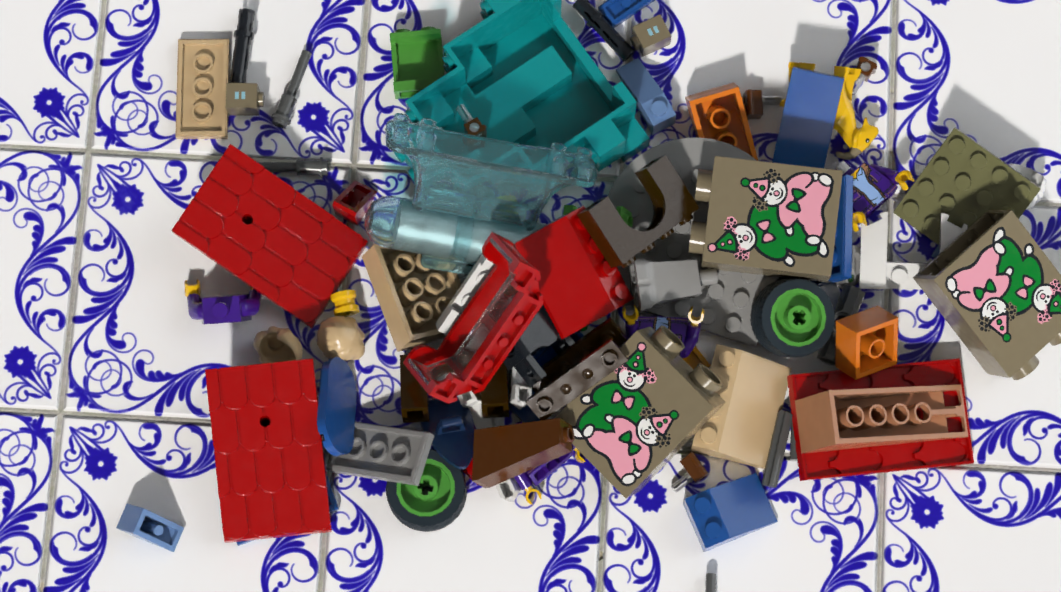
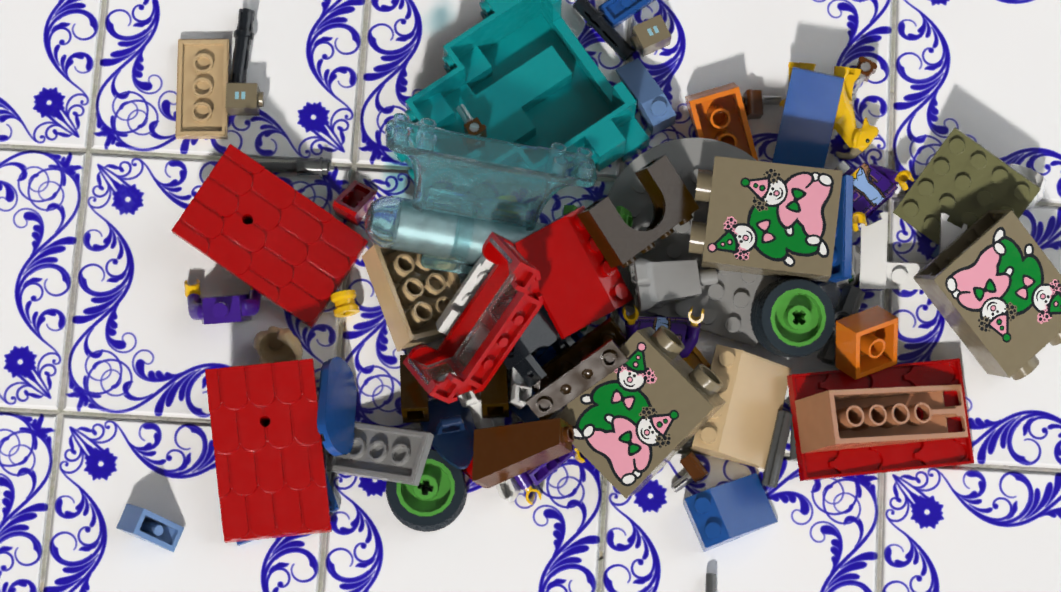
dark grey pin [271,50,312,128] -> none
tan hair [317,316,365,361] -> none
bright green panel [390,26,445,99] -> none

